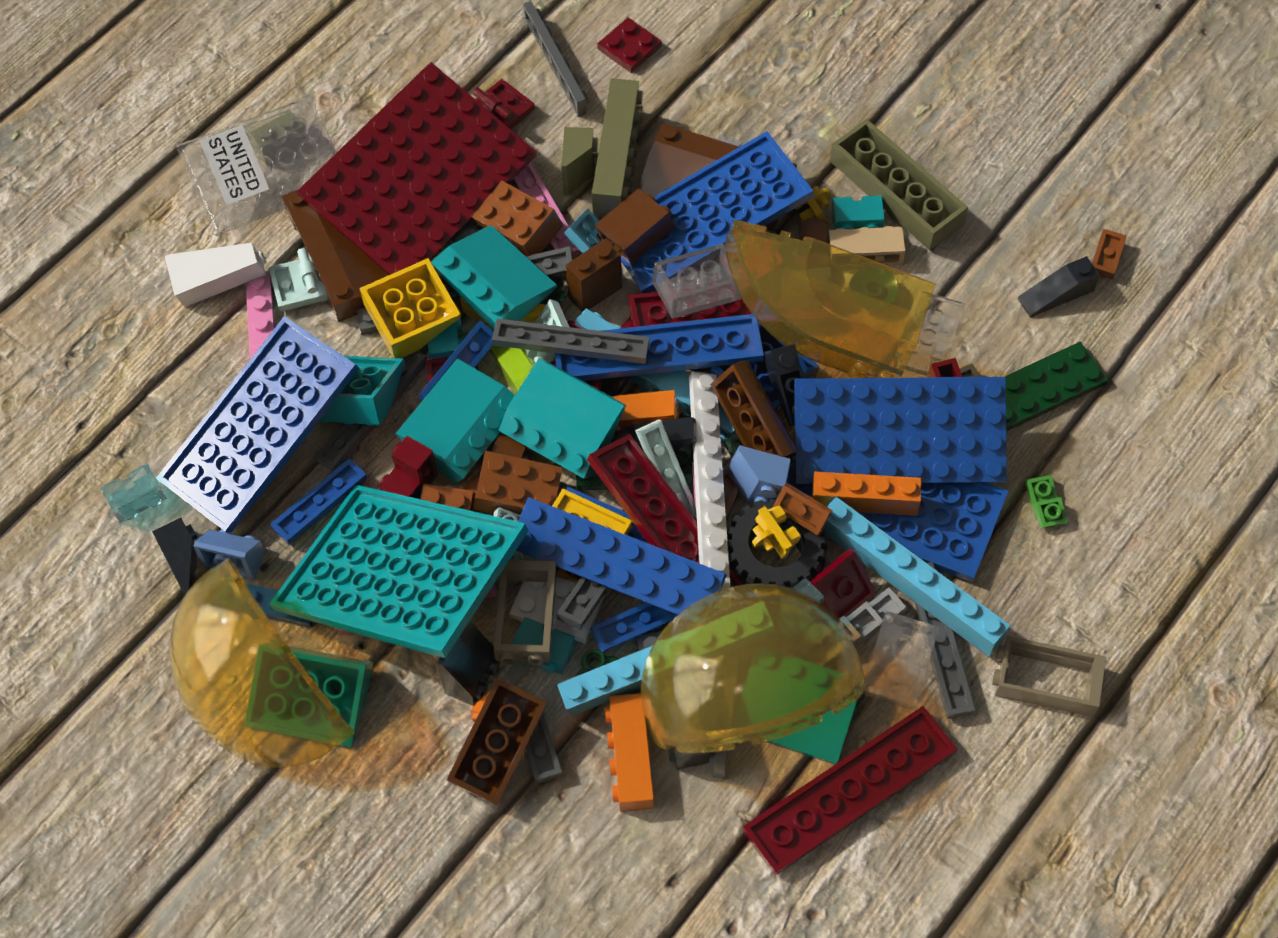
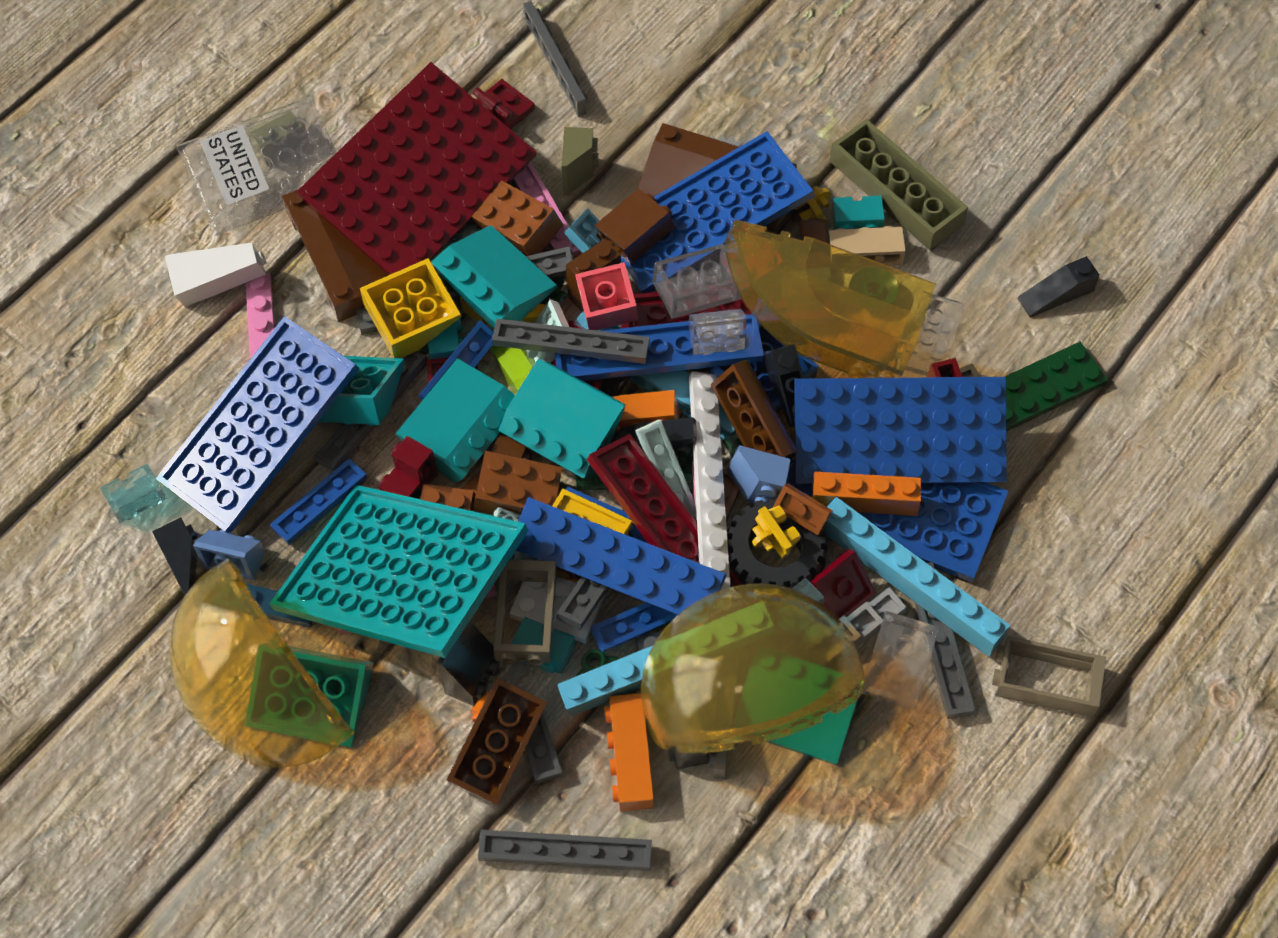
light aqua plate [268,248,328,312] -> none
olive brick [592,78,643,221] -> none
dark red plate [597,17,662,73] -> none
dark red plate [742,706,958,876] -> none
bright green slope [1024,475,1068,528] -> none
dark orange plate [1092,229,1127,279] -> none
none -> dark grey plate [478,830,652,871]
none -> coral slope [575,262,638,330]
none -> clear slope [689,309,746,355]

